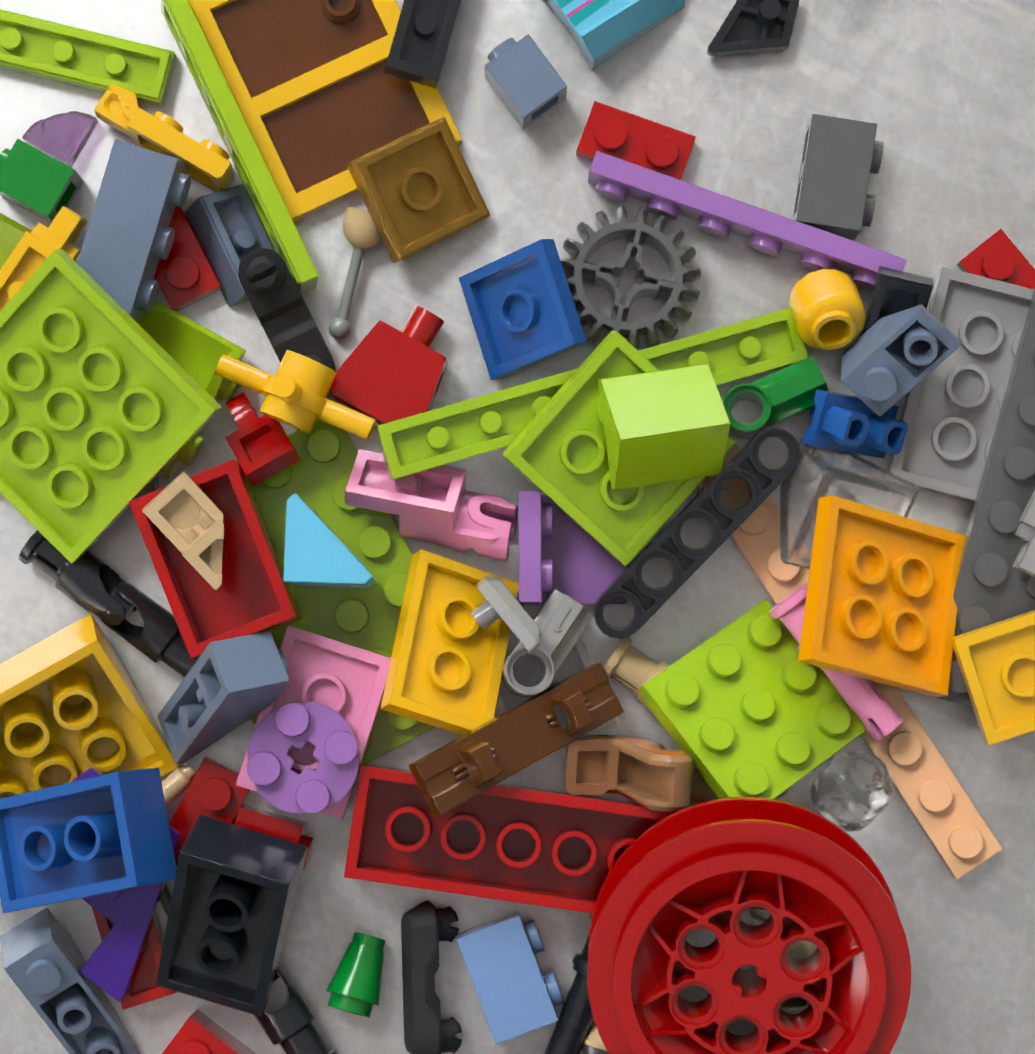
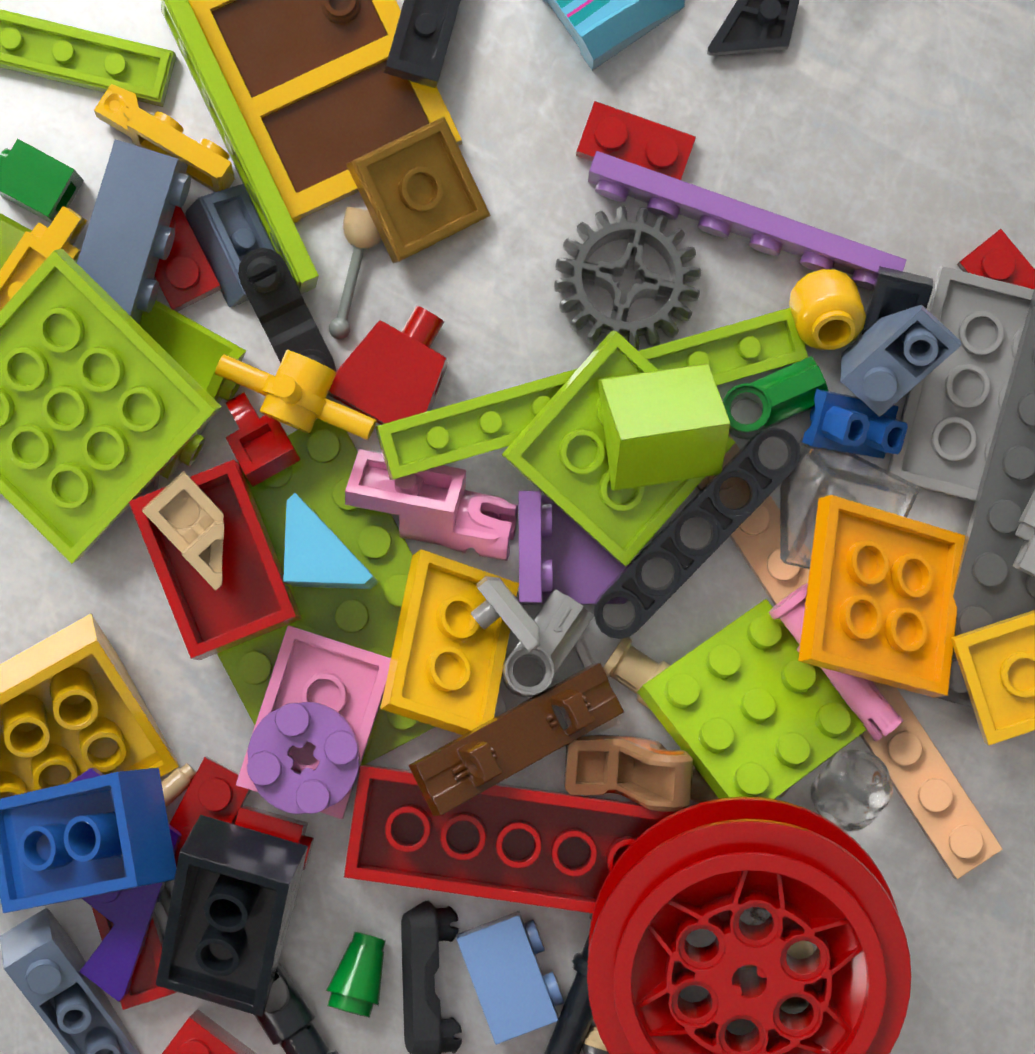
black piece [19,530,197,678] -> none
clear purple tile [22,111,98,168] -> none
sand blue slope [157,631,290,765] -> none
blue plate [459,239,587,380] -> none
sand blue brick [485,34,567,130] -> none
dark grey brick [792,114,884,241] -> none

